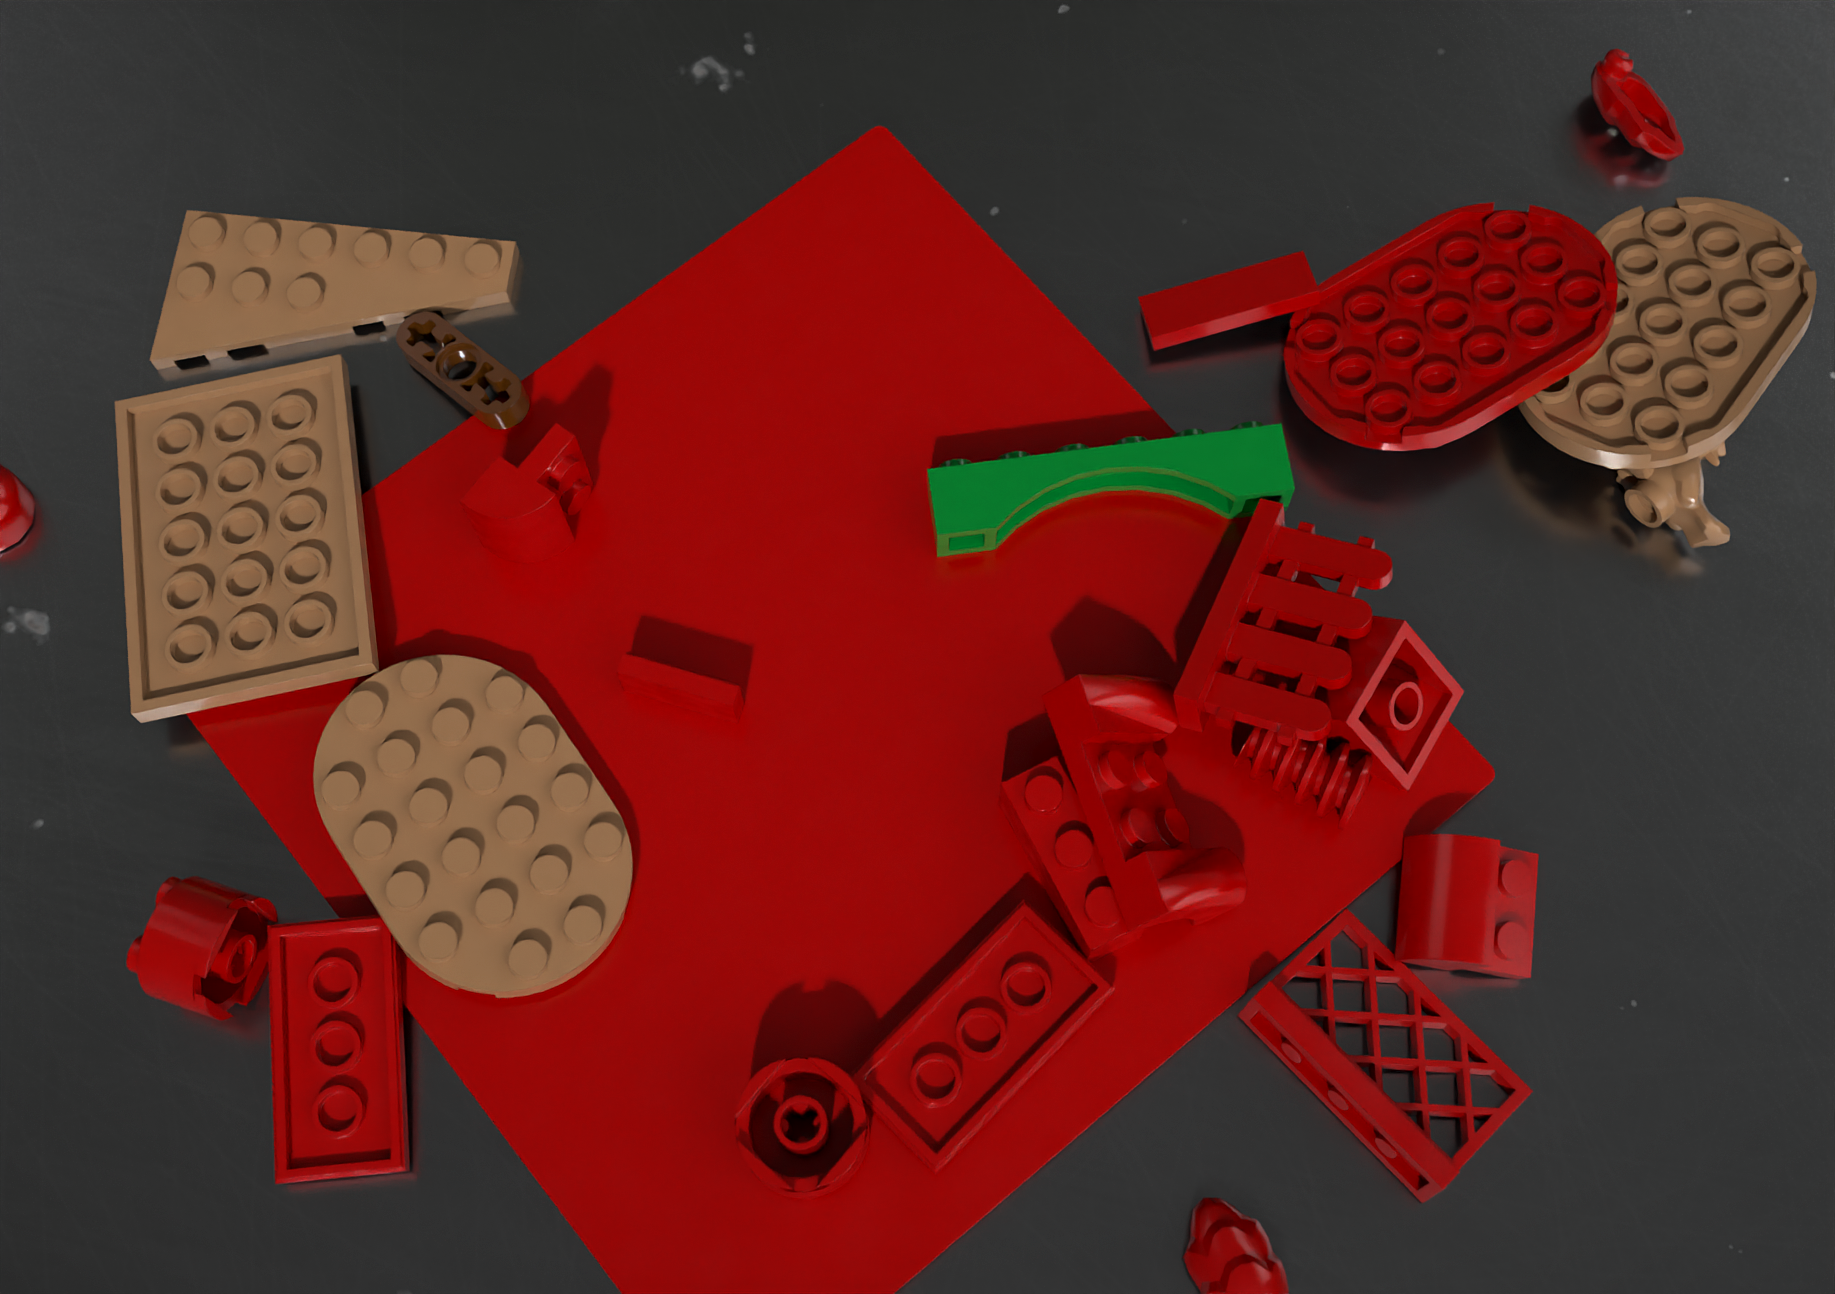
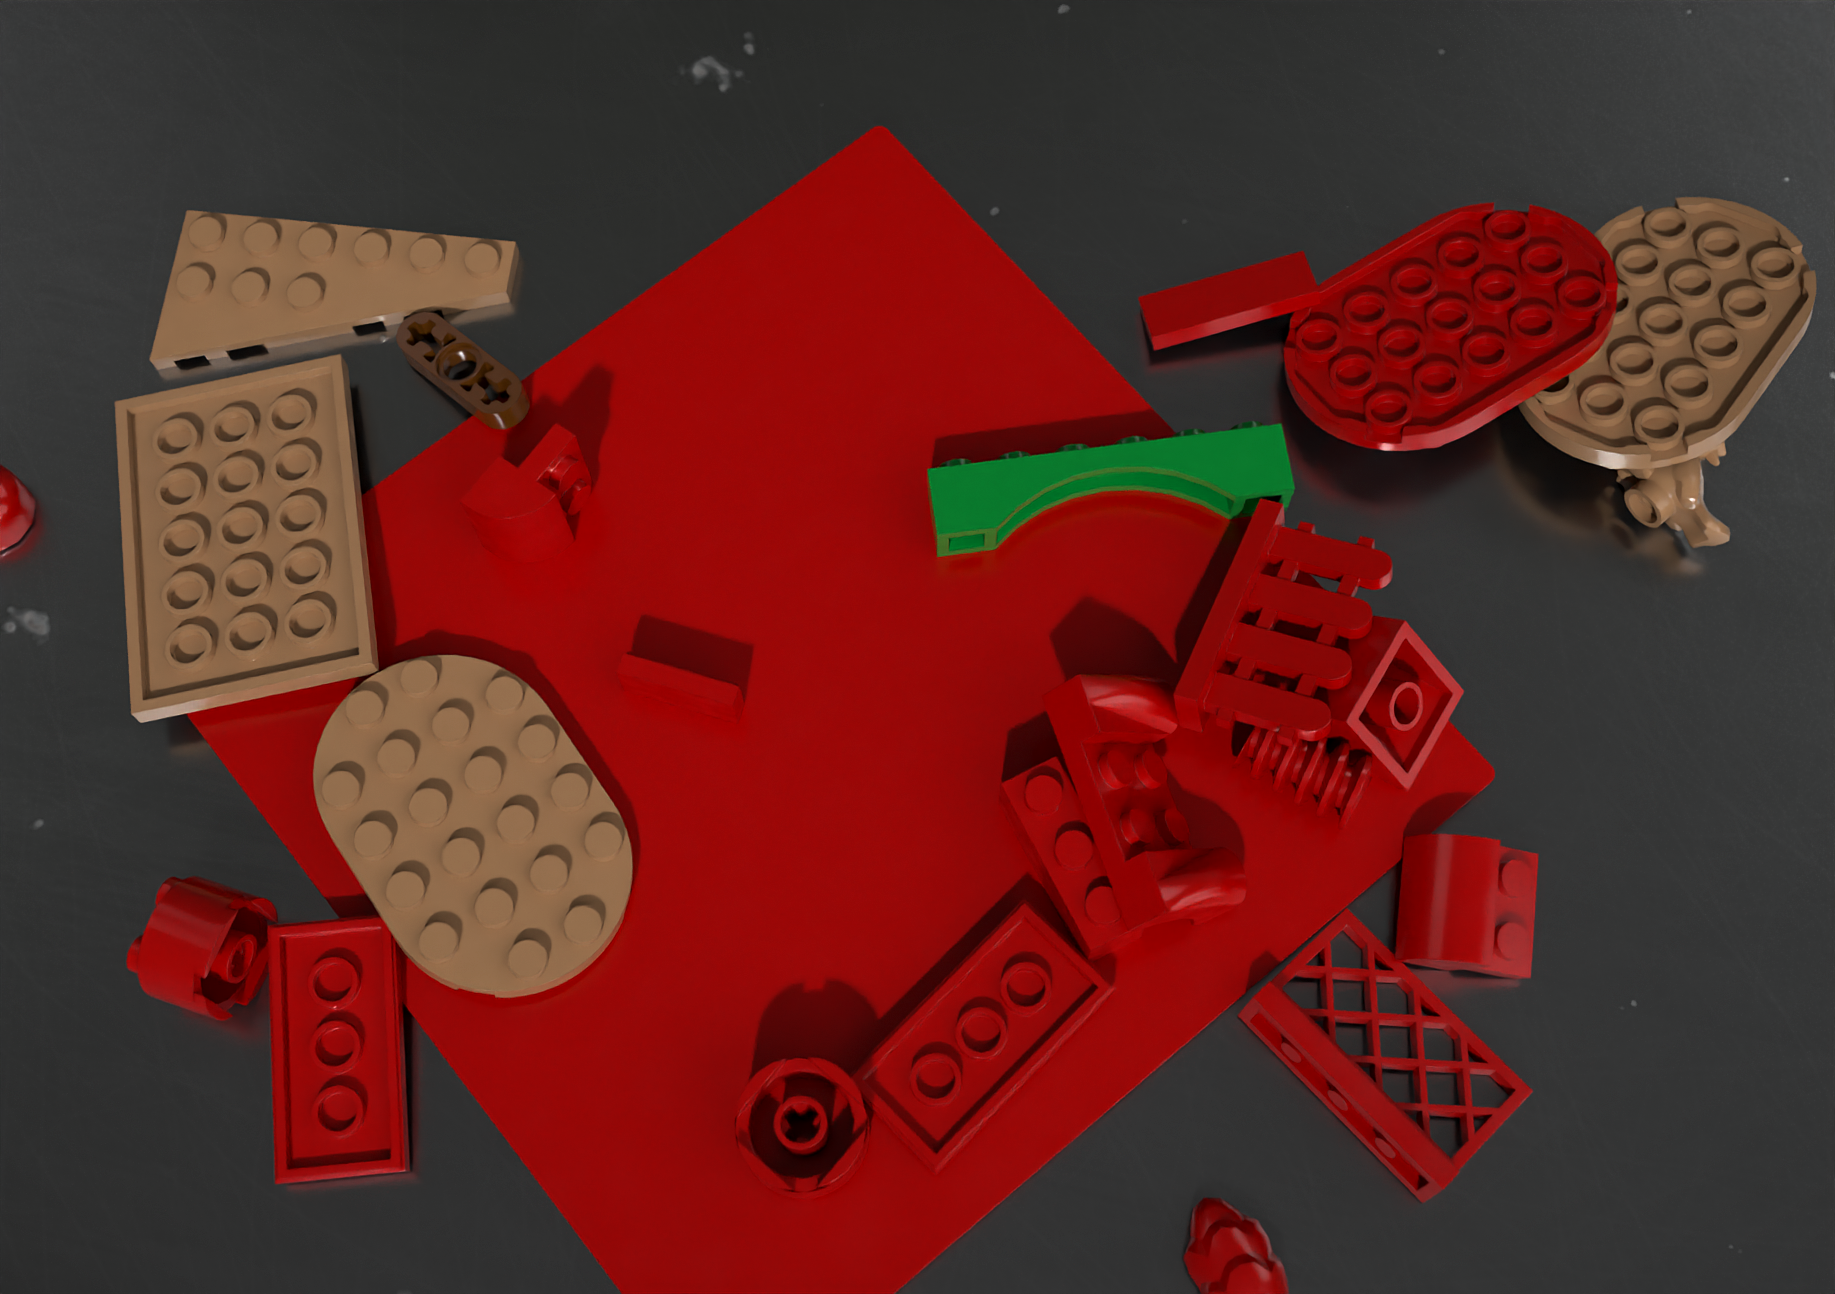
red arm [1590,49,1684,162] -> none

